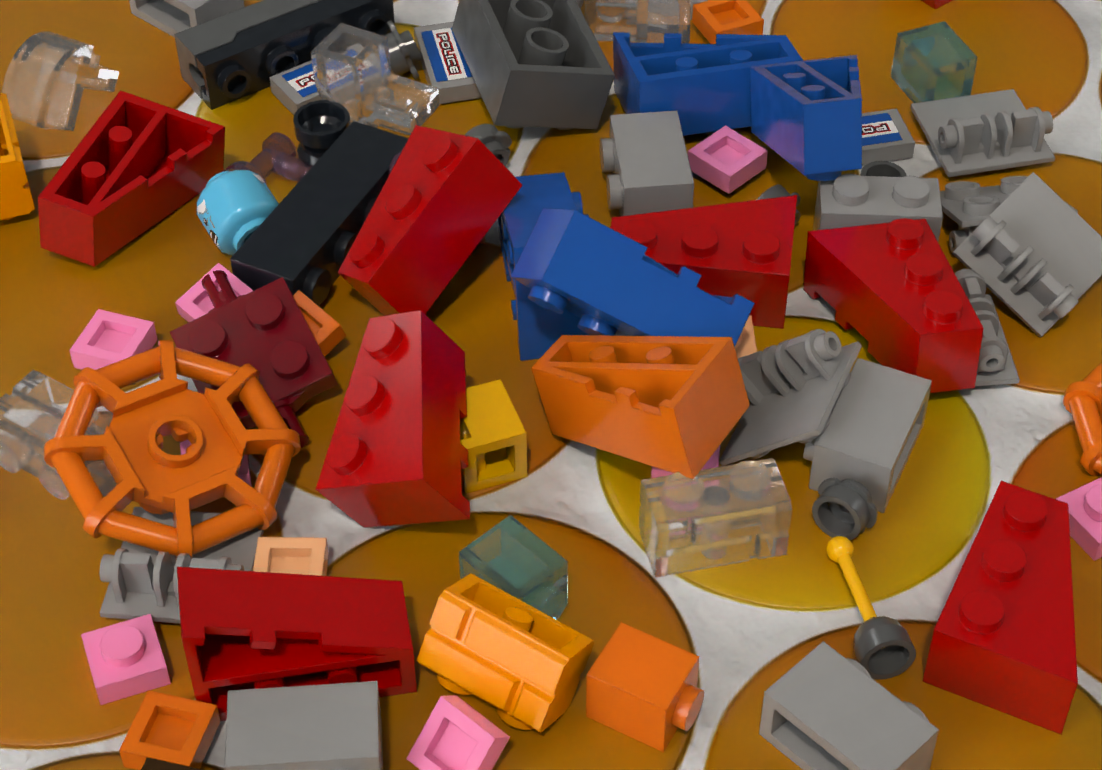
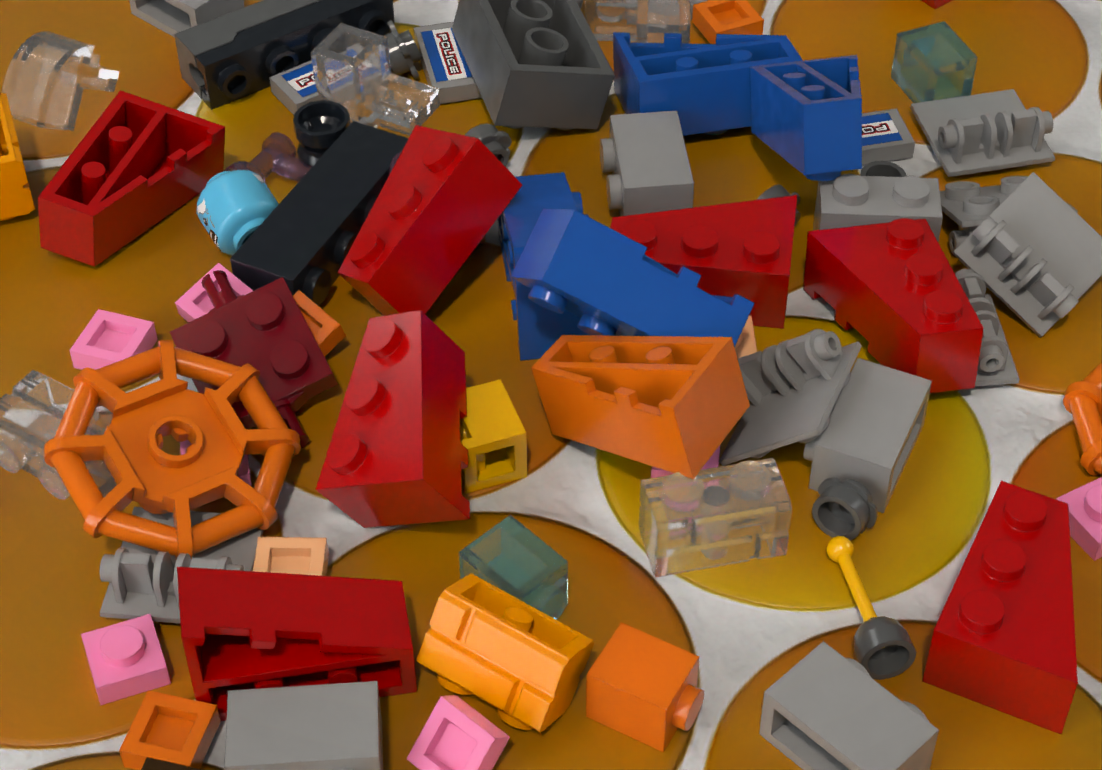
bright pink plate [687,125,768,194] -> none

